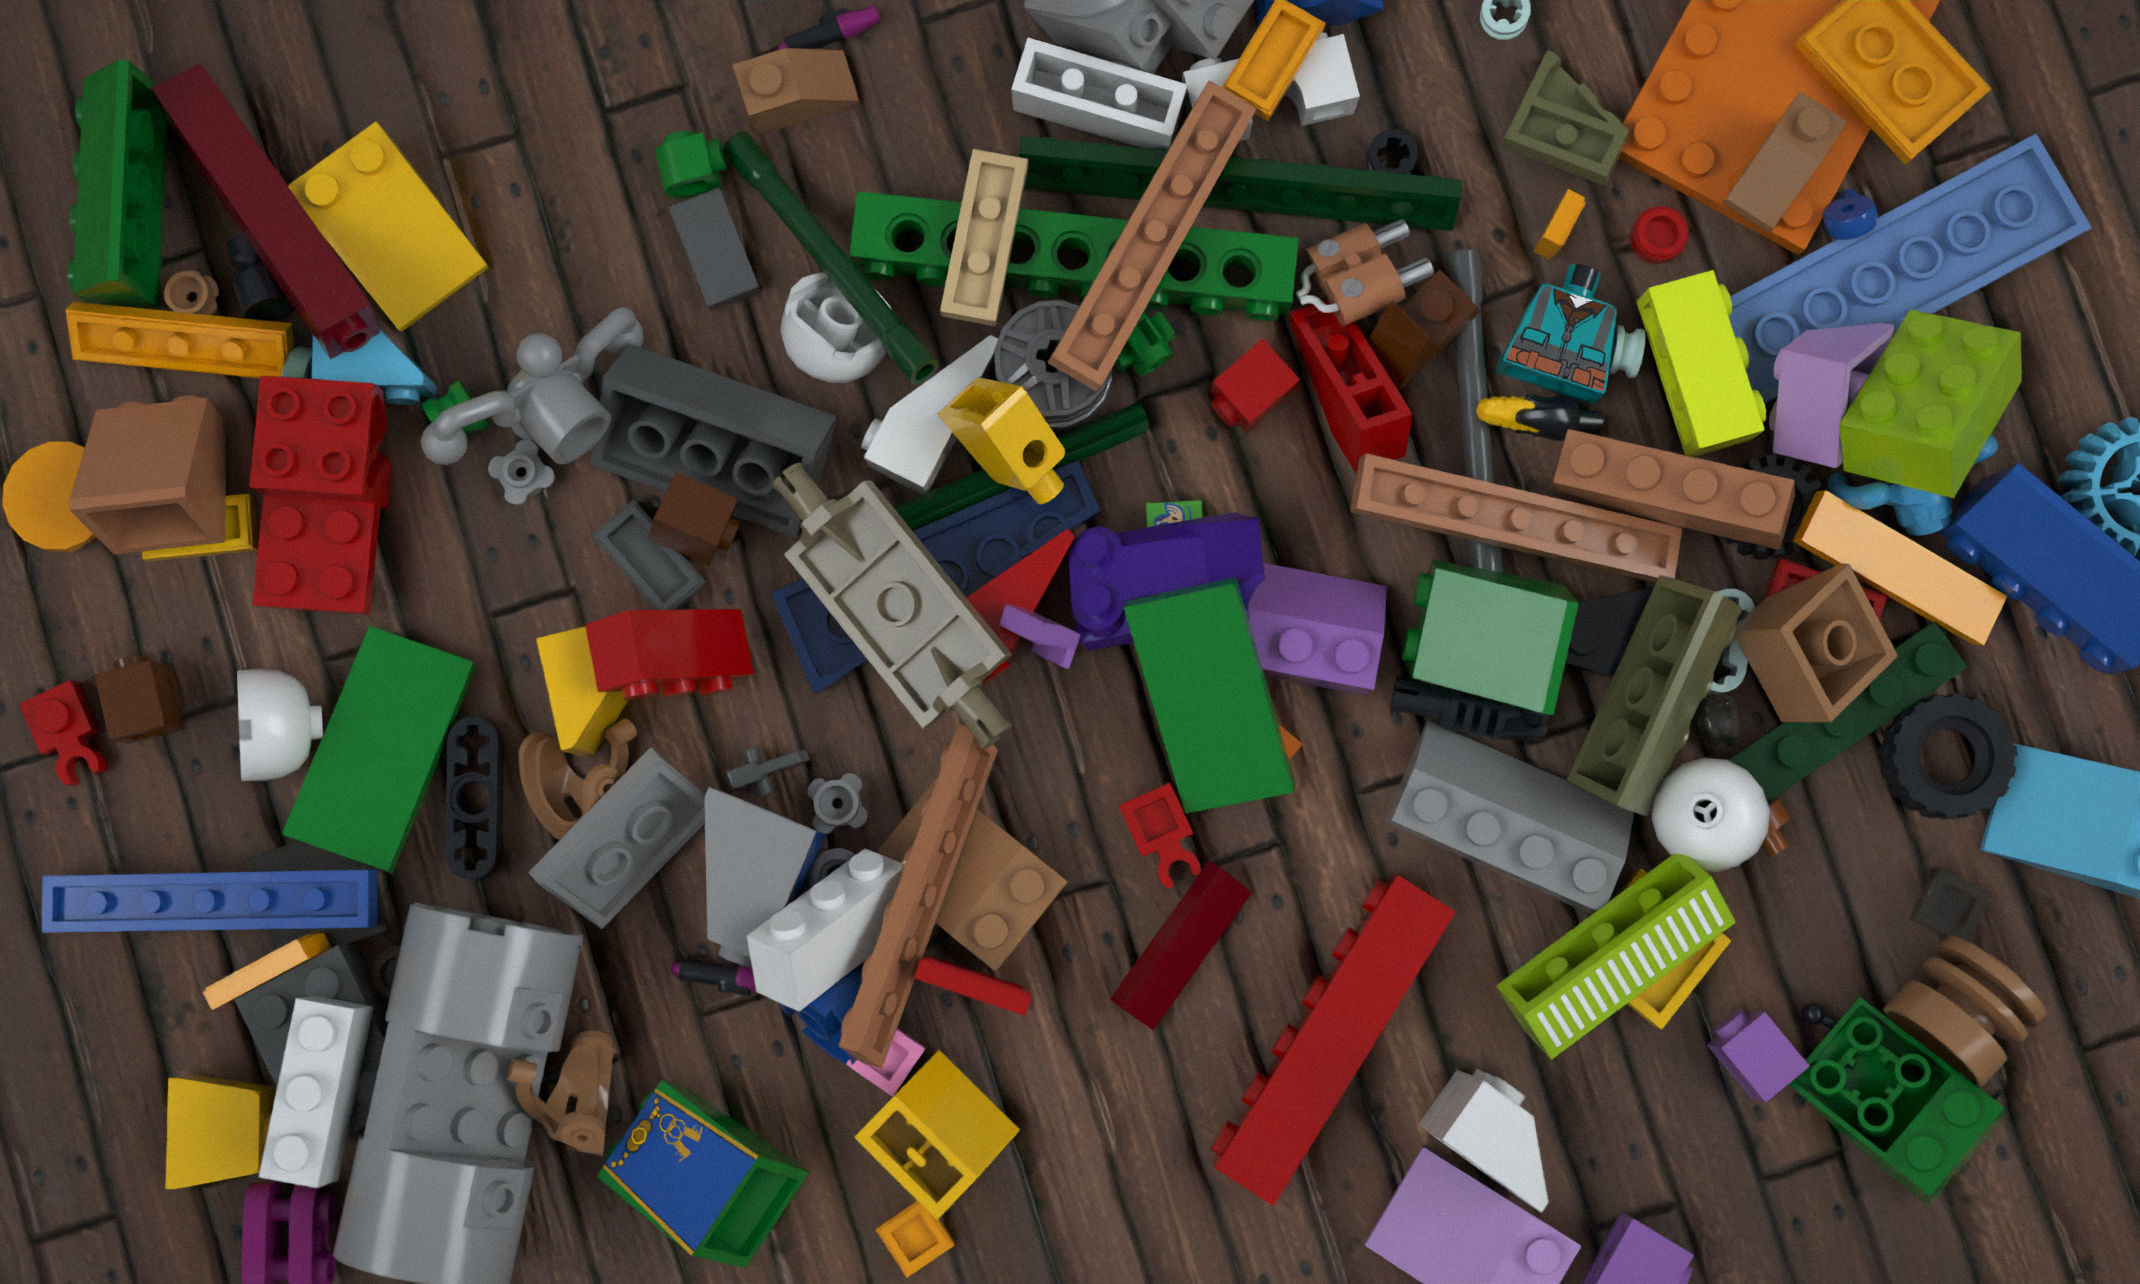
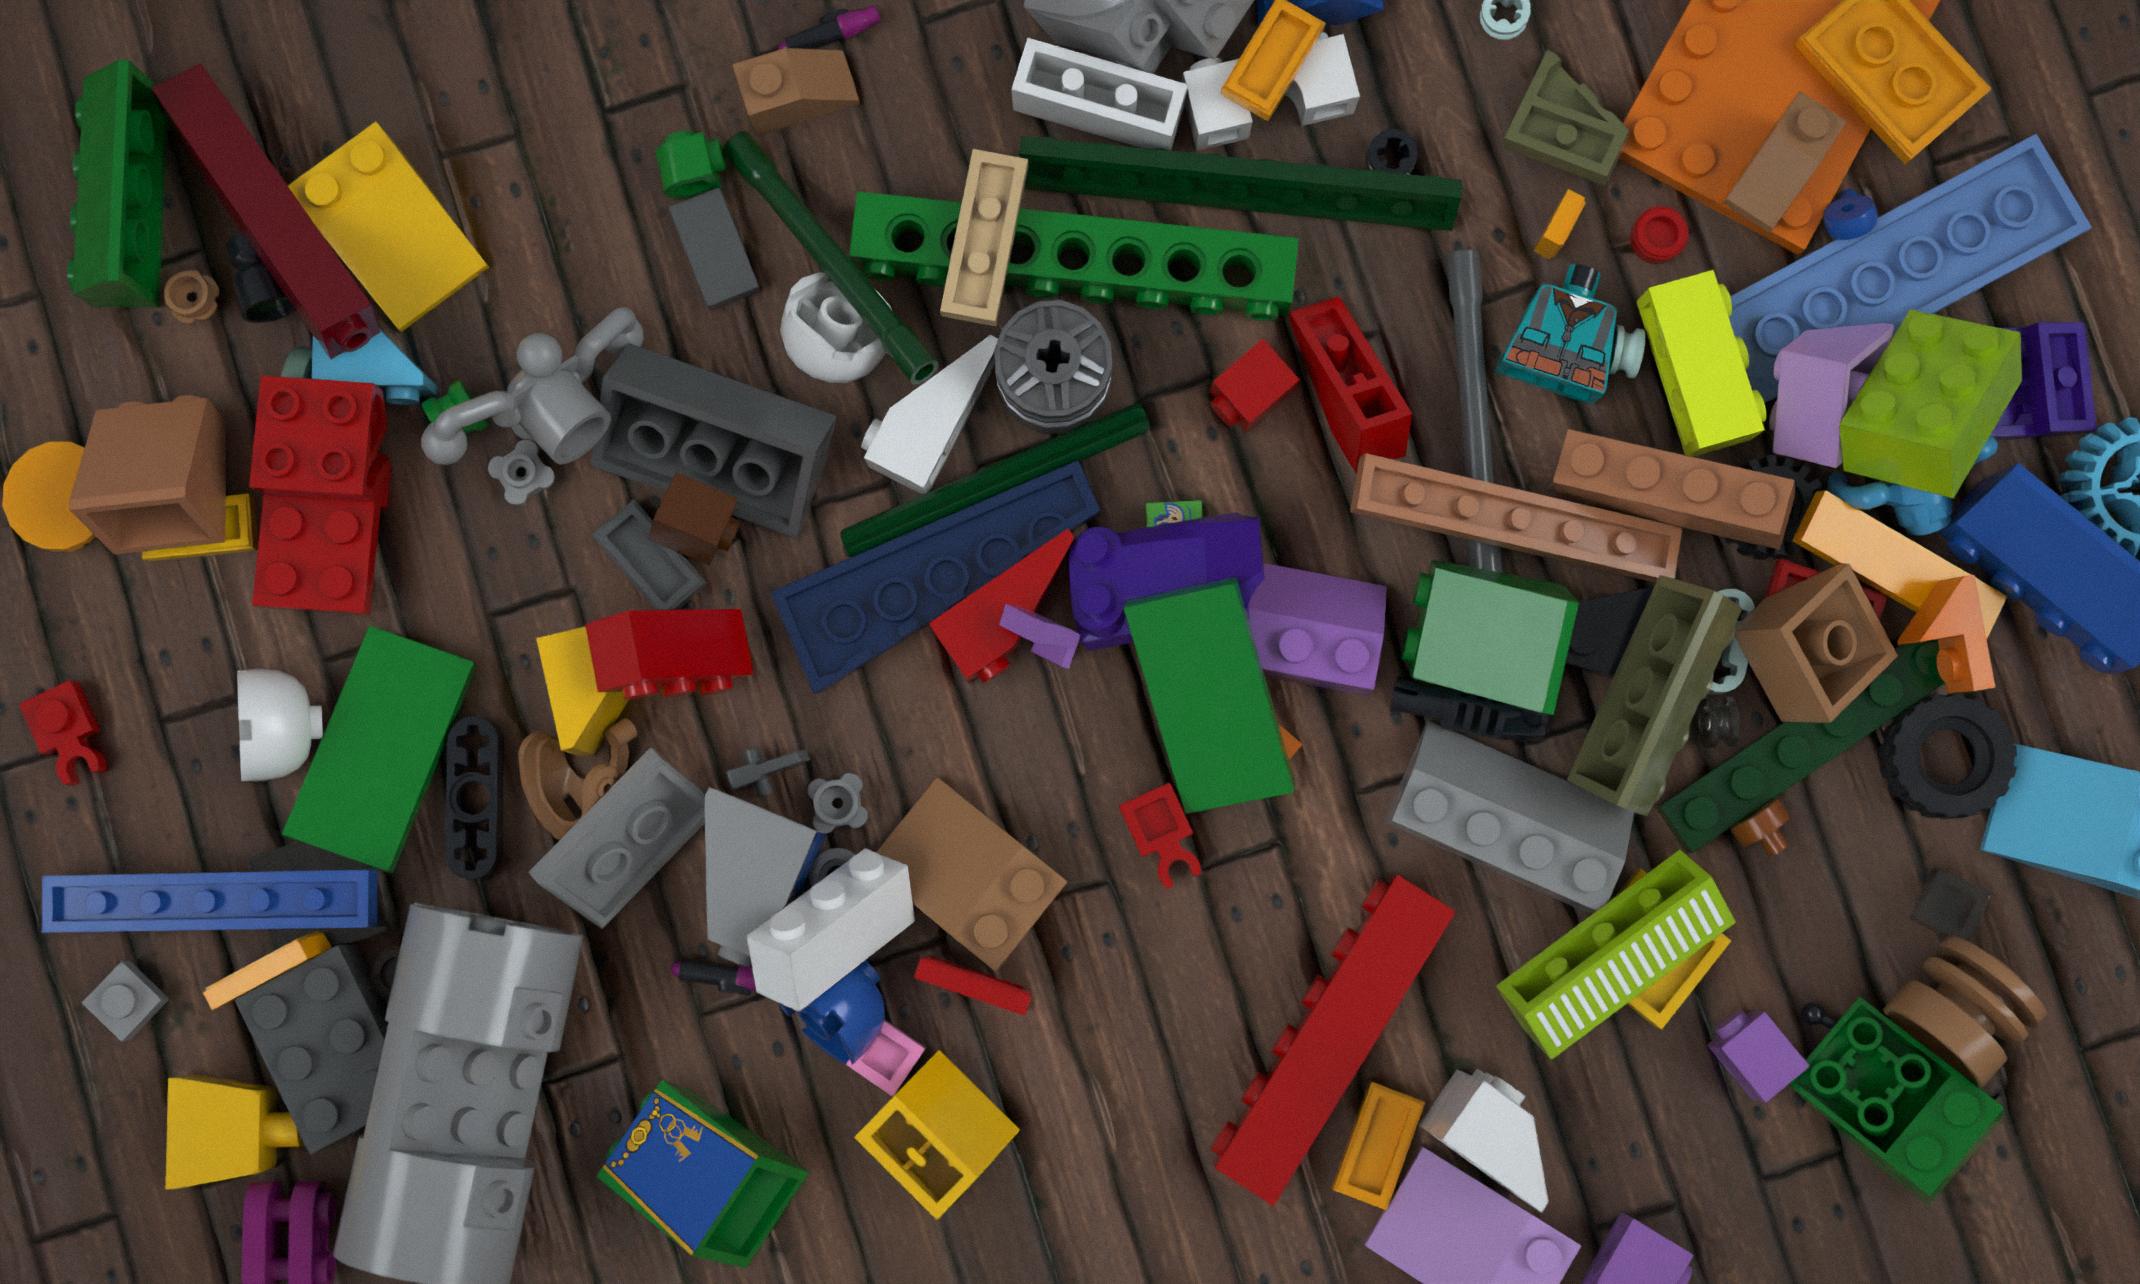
light orange tile [65,302,294,378] -> none
reddish brown brick [95,655,184,744] -> none
white brick [259,996,374,1188] -> none
medium nougat helmet [507,1030,614,1157] -> none
dark tan plate [772,462,1012,749] -> none
nougat plate [839,724,998,1068] -> none
light orange tile [875,1200,955,1278] -> none
yellow torso [938,377,1065,504] -> none
nougat plate [1048,80,1257,392] -> none
dark red tile [1110,860,1252,1030] -> none
green gear [1115,310,1176,377] -> none
nougat piece [1296,219,1434,326] -> none
reddish brown slope [1367,269,1481,390] -> none
black piece [1476,394,1604,441] -> none
white cylinder [1652,757,1770,872] -> none
none -> light grey plate [82,961,169,1042]
none -> light orange tile [1331,1081,1425,1210]
none -> orange slope [1897,575,1995,694]
none -> dark purple slope [1992,322,2097,440]

